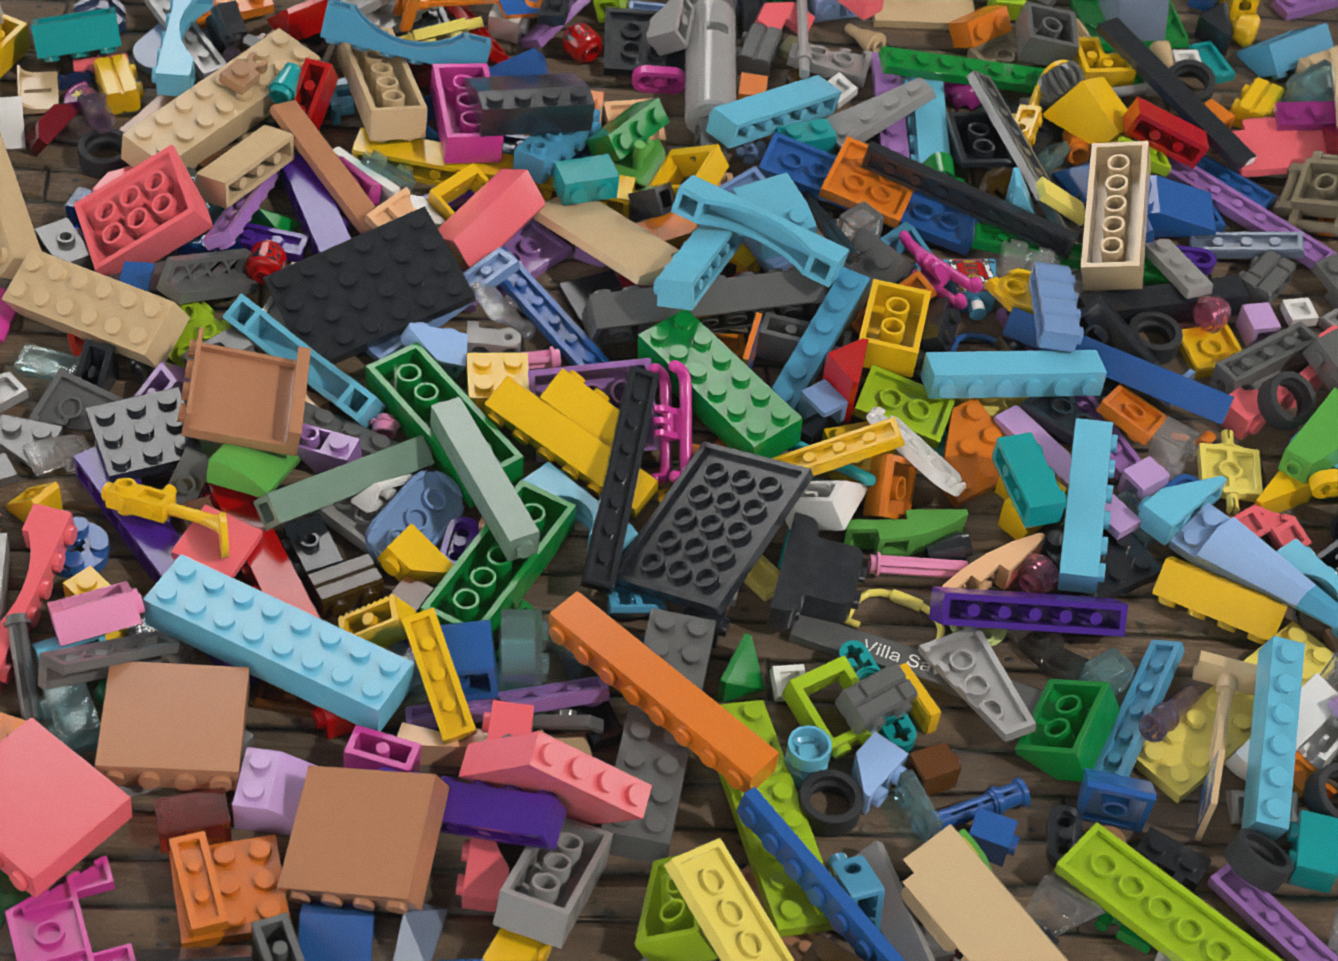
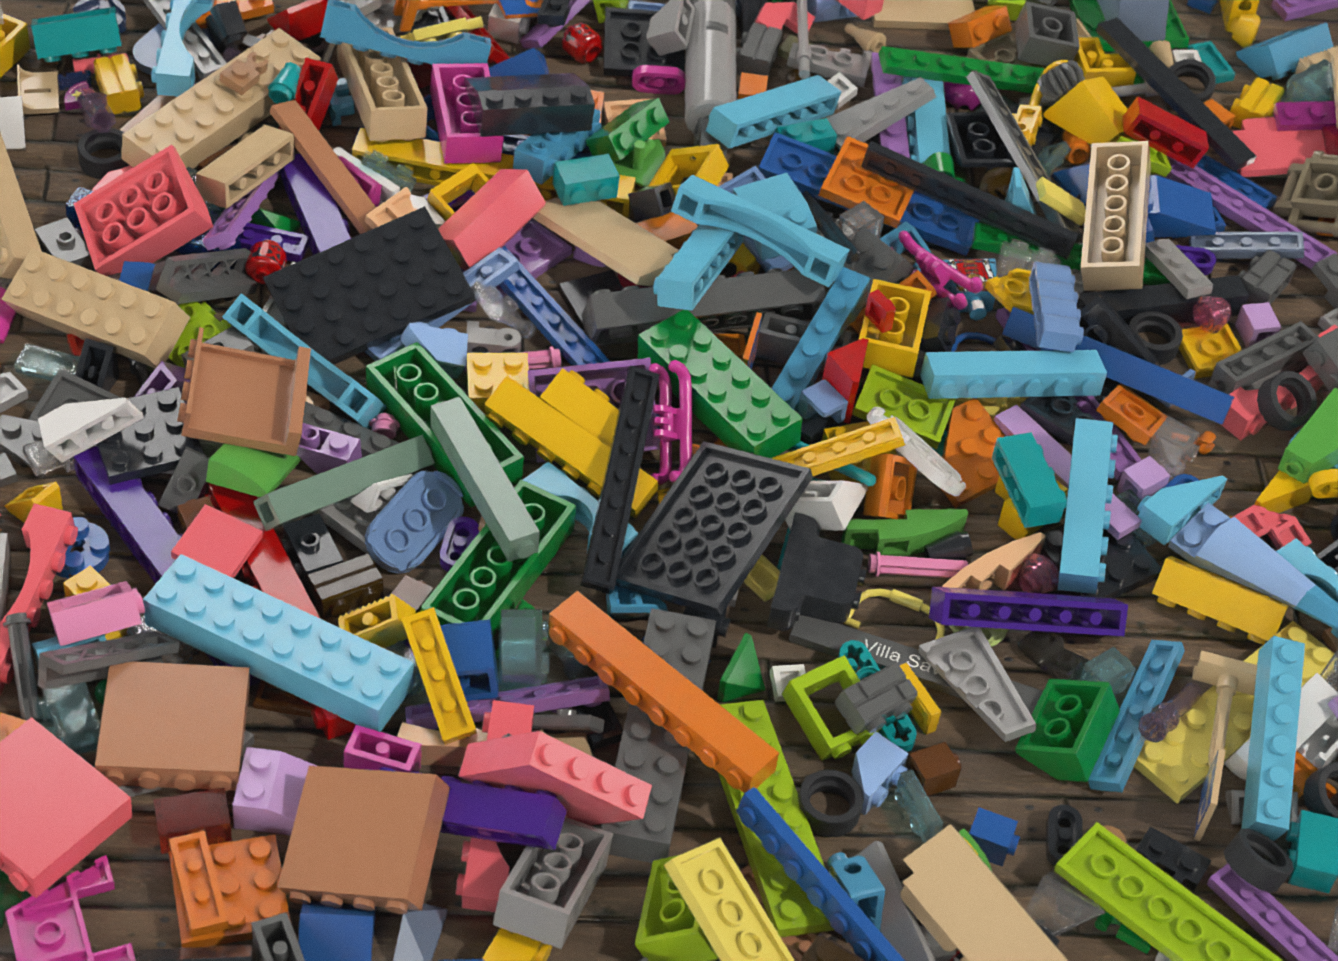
dark red slope [25,104,79,157] -> none
yellow piece [101,478,229,559] -> none
yellow slope [376,523,454,584] -> none
medium blue plant [736,140,766,165] -> none
medium azure wheel [785,725,832,788] -> none
blue pin [928,777,1031,834] -> none
blue slope [1076,768,1156,833] -> none
black slope [1194,3,1232,56] -> none
light yellow plate [1197,429,1263,515] -> none
white plate [1279,297,1319,327] -> none
none -> white slope [38,398,144,463]
none -> red plate [864,289,896,333]

